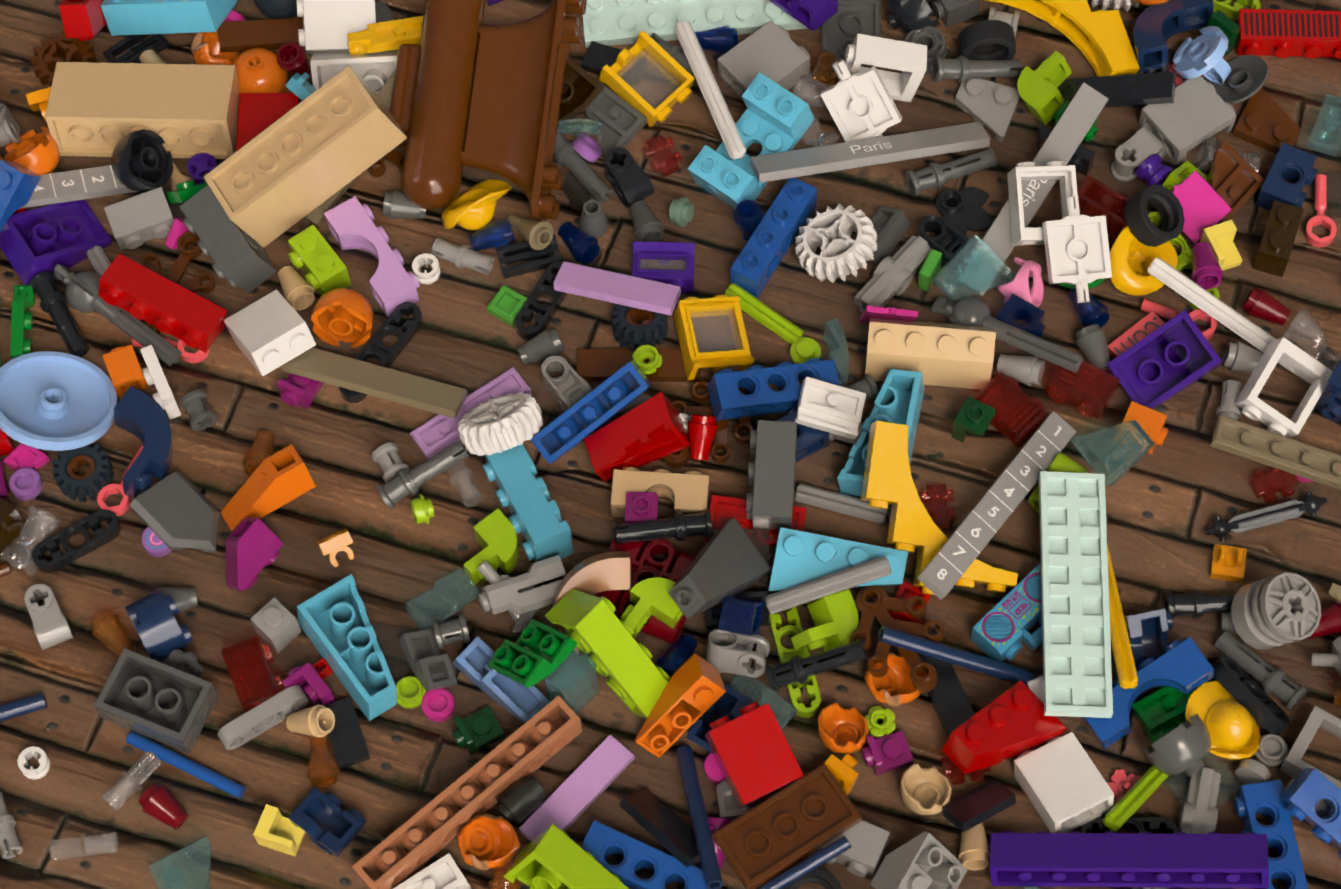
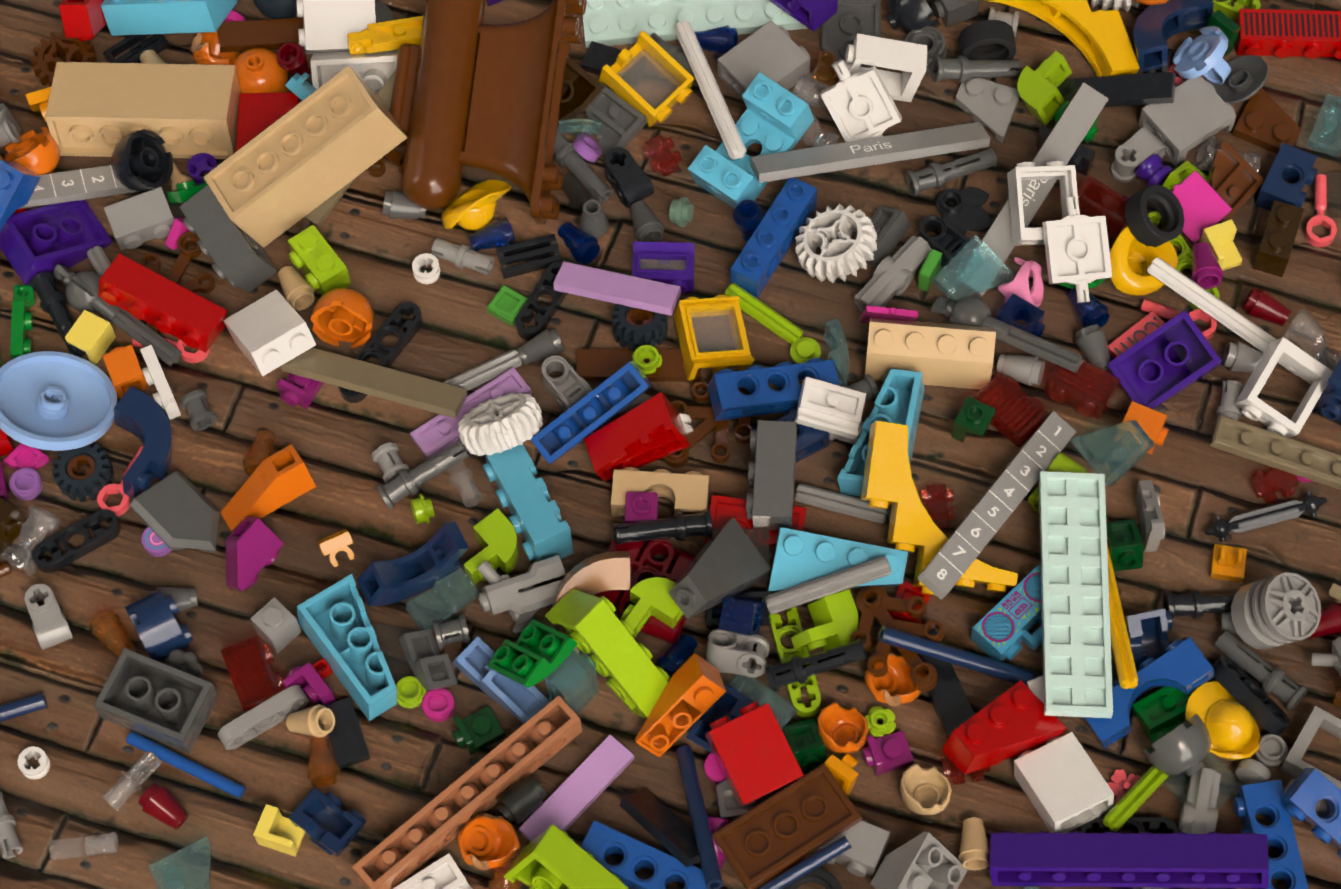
lavender arch [324,196,420,318] -> none
dark tan cone [508,214,554,250] -> none
red cone [687,414,718,461] -> none
black tile [942,778,1016,832] -> none
none -> light yellow panel [65,310,116,365]
none -> dark blue arch [357,521,469,607]
none -> light grey axle [442,349,522,391]
none -> dark green bracket [782,718,827,774]
none -> dark green bracket [1106,519,1144,572]
none -> light grey wing [1135,480,1165,552]

